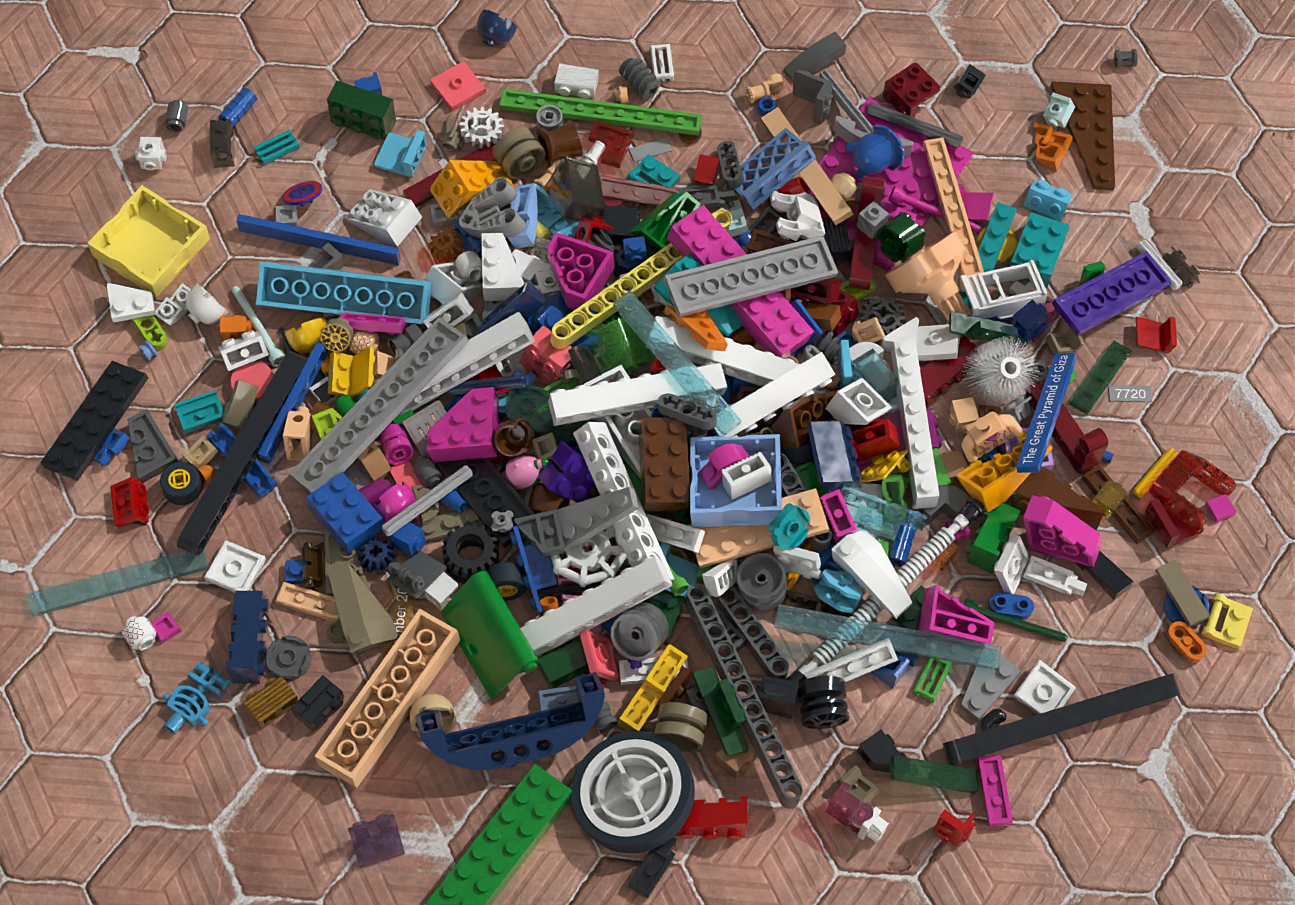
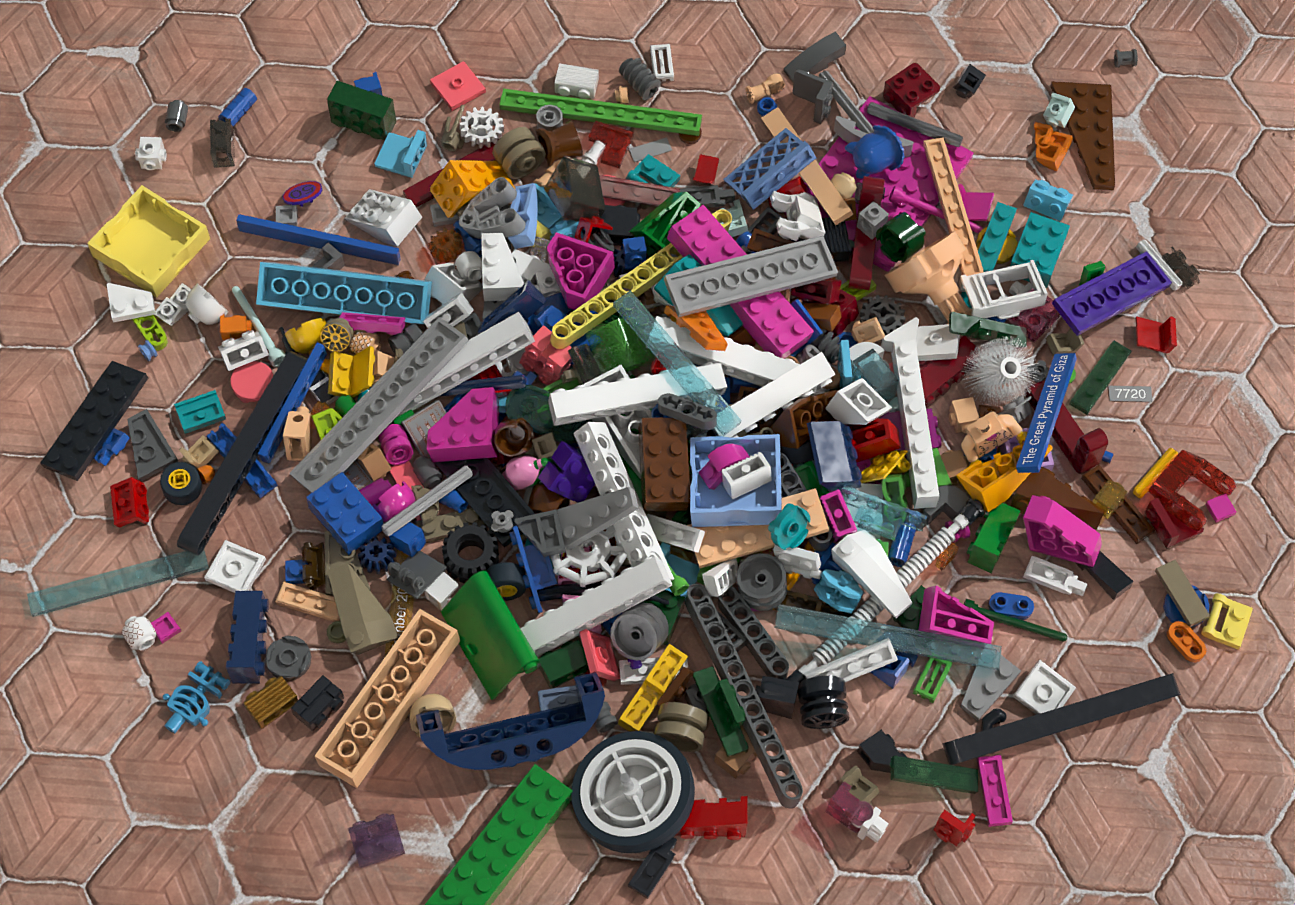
dark tan slope [222,380,258,429] -> none
teal tile [254,130,300,165] -> none
dark blue cylinder [477,9,518,47] -> none
orange hinge [540,597,558,613] -> none
dark grey beam [717,141,744,188] -> none
white plate [994,534,1030,594] -> none
clear blue brick [1013,299,1048,344] -> none

